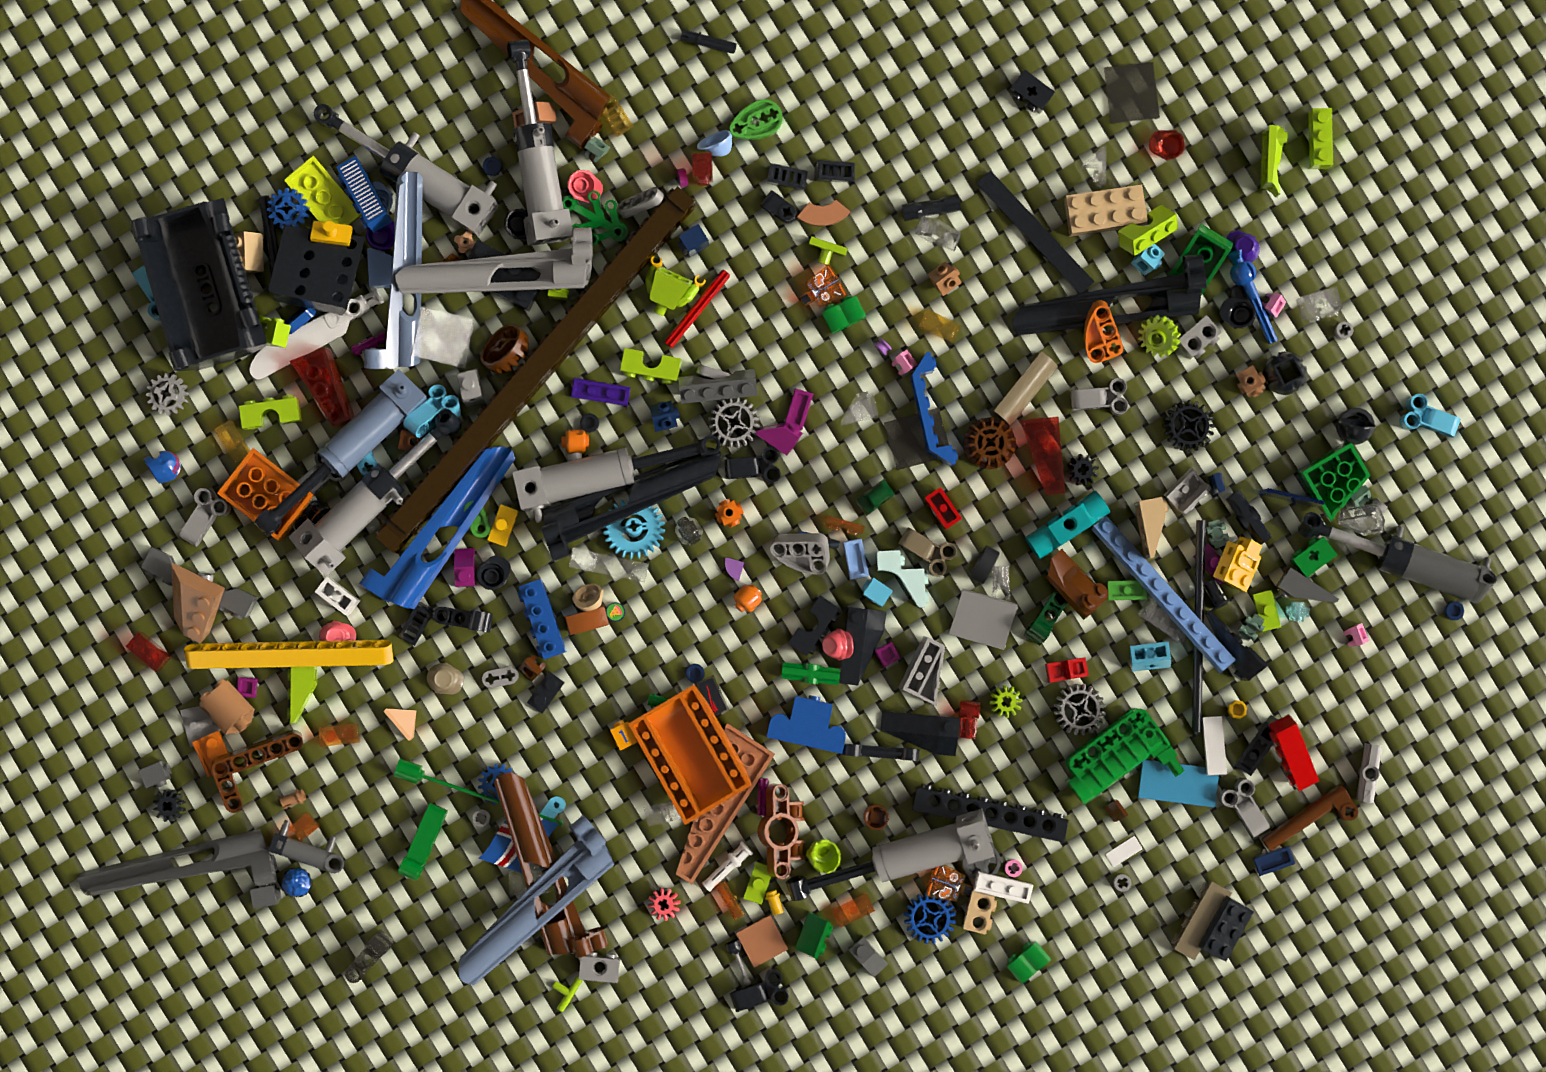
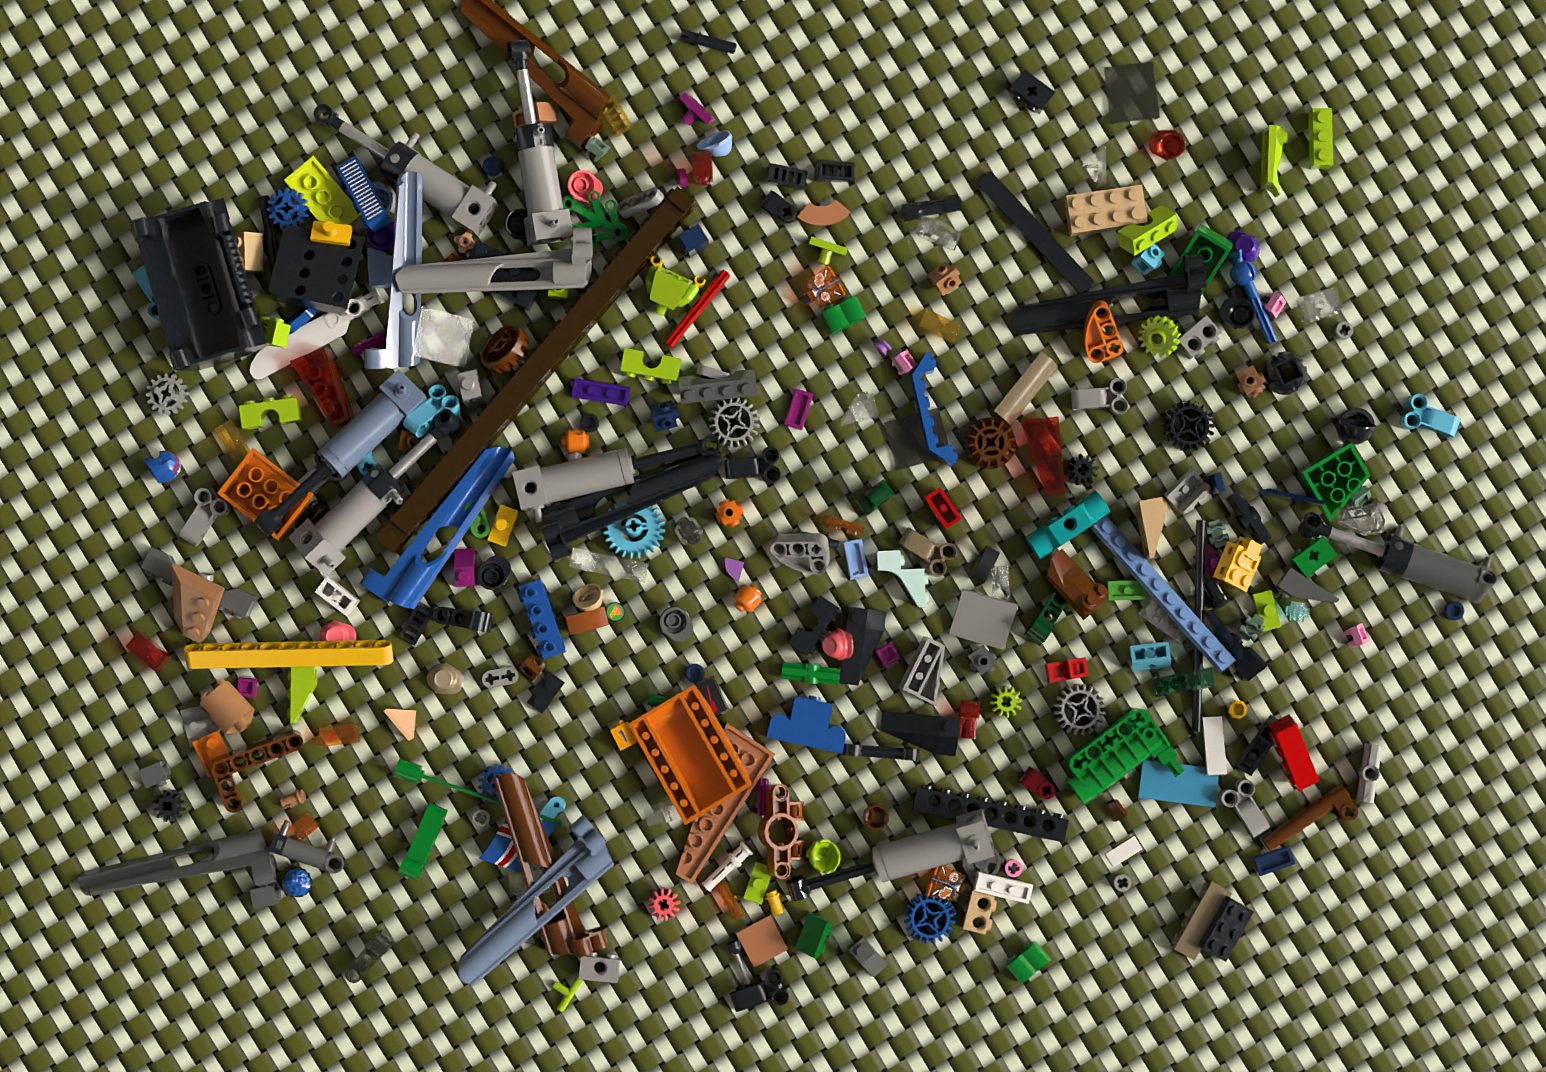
bright green piece [730,99,782,140] -> none
magenta slope [756,422,803,456] -> none
clear orange plate [832,893,875,928] -> none
medium azure brick [861,578,893,608] -> none
none -> dark grey hat [660,607,694,642]
none -> magenta tile [680,92,716,126]
none -> dark grey brick [967,645,997,676]
none -> dark red piece [1018,766,1055,799]
none -> clear green slope [1152,667,1216,697]

